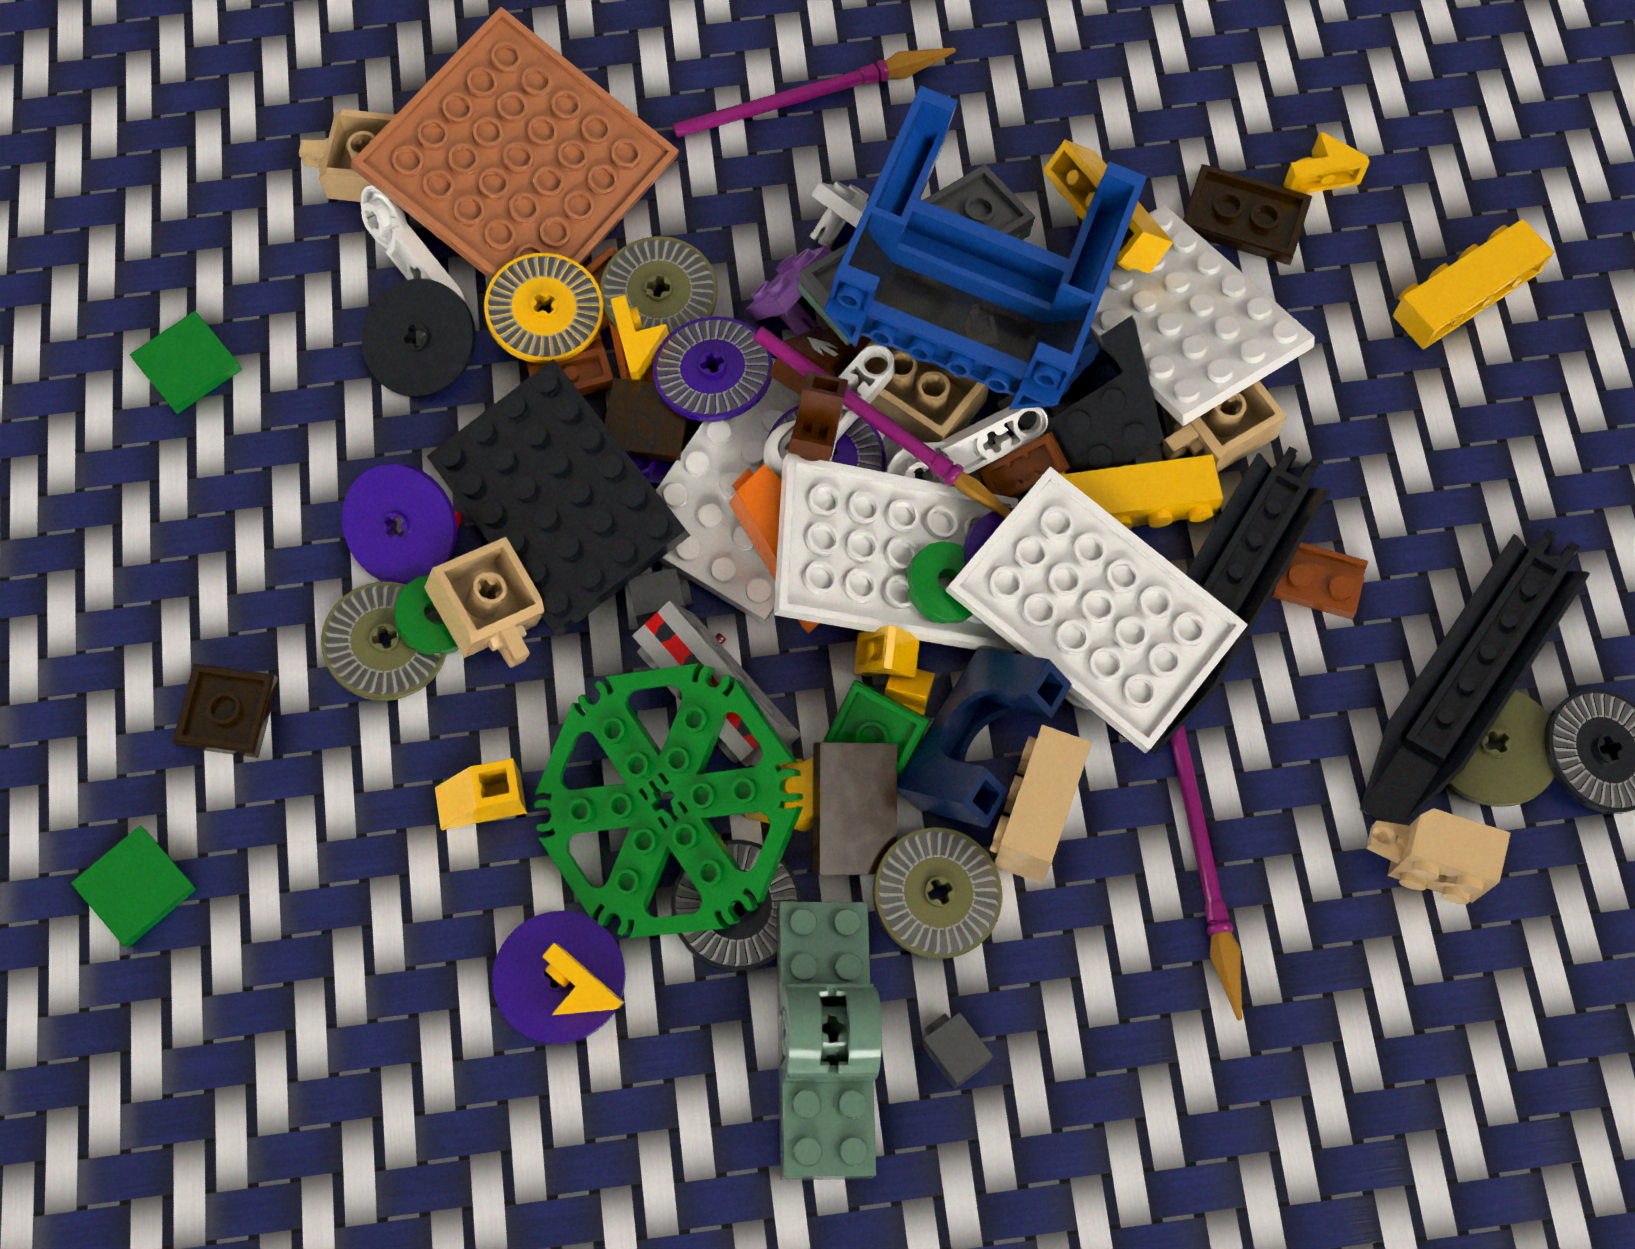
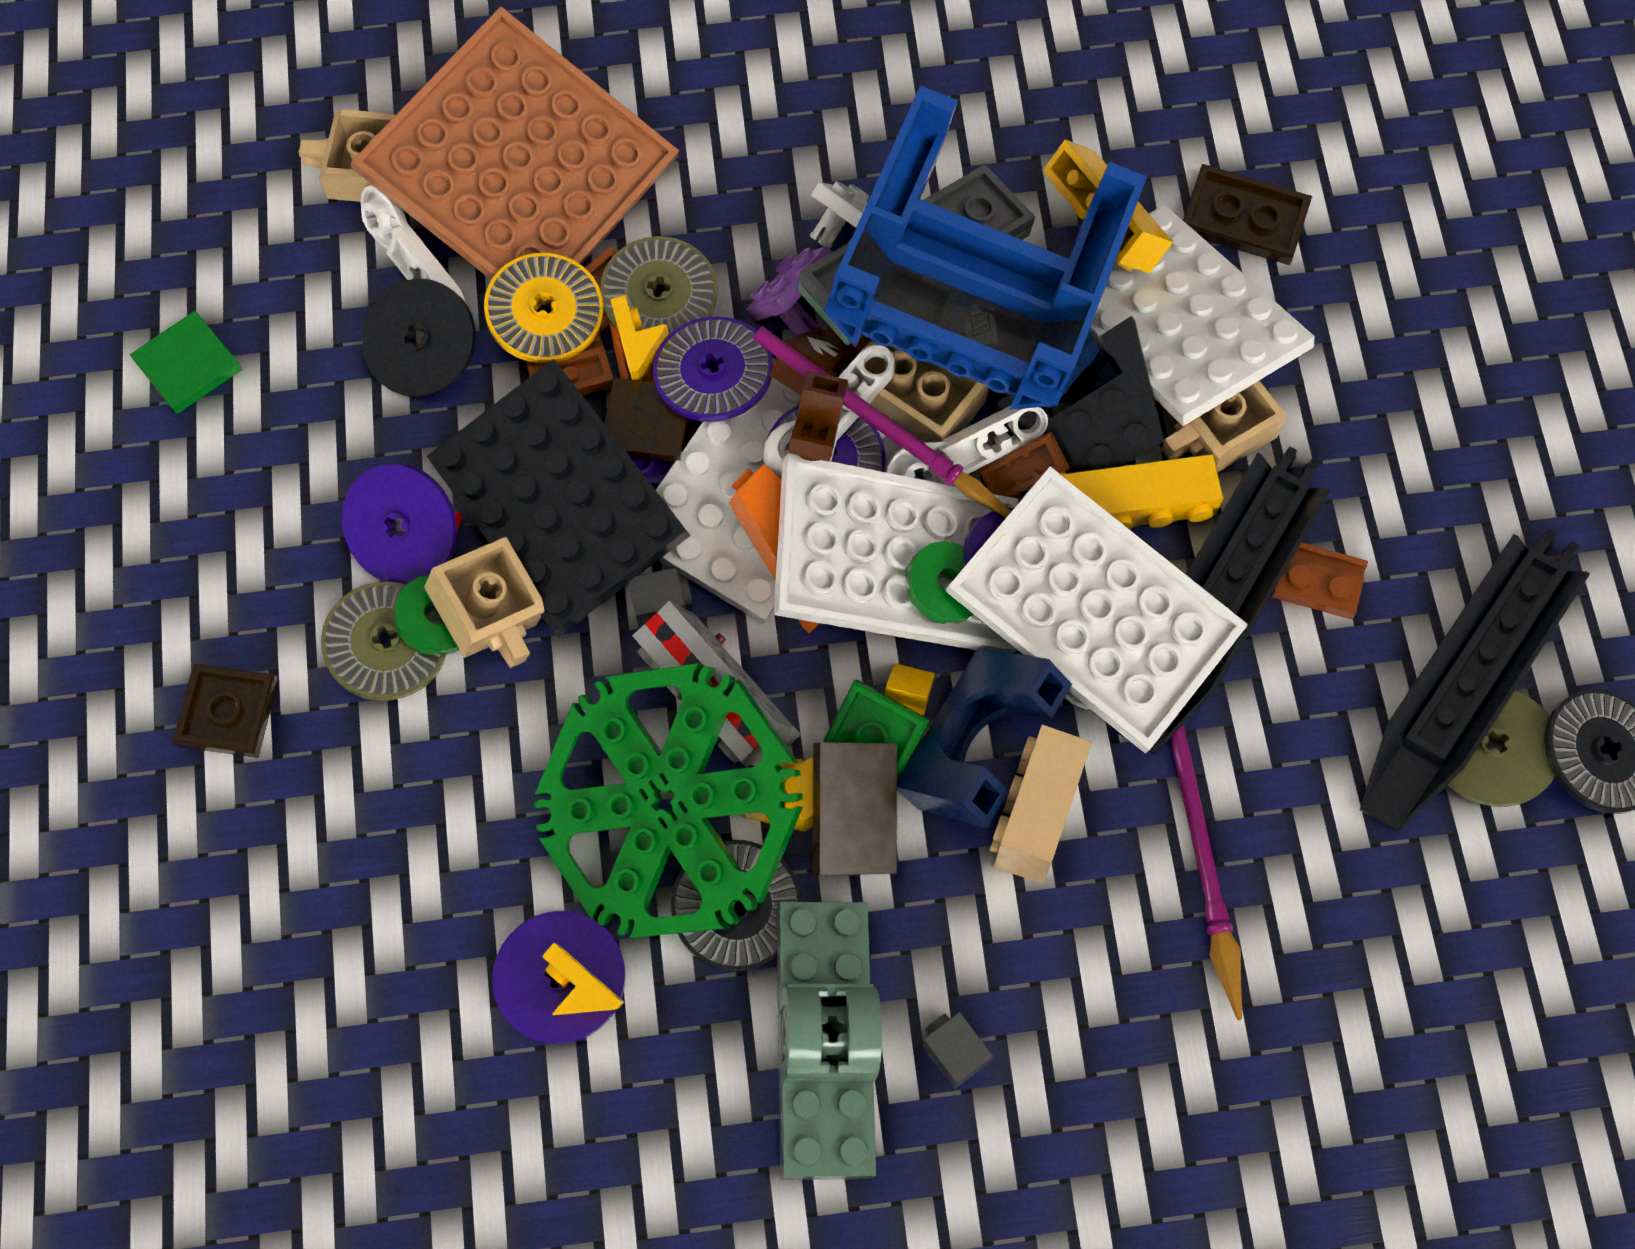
green tile [71,825,197,948] -> none
yellow slope [435,758,527,830] -> none
magenta piece [672,48,956,138] -> none
yellow slope [853,625,920,678] -> none
piece [873,827,1002,959] -> none
yellow slope [1283,132,1370,194] -> none
tan hinge [1366,808,1511,904] -> none
yellow brick [1393,219,1554,350] -> none

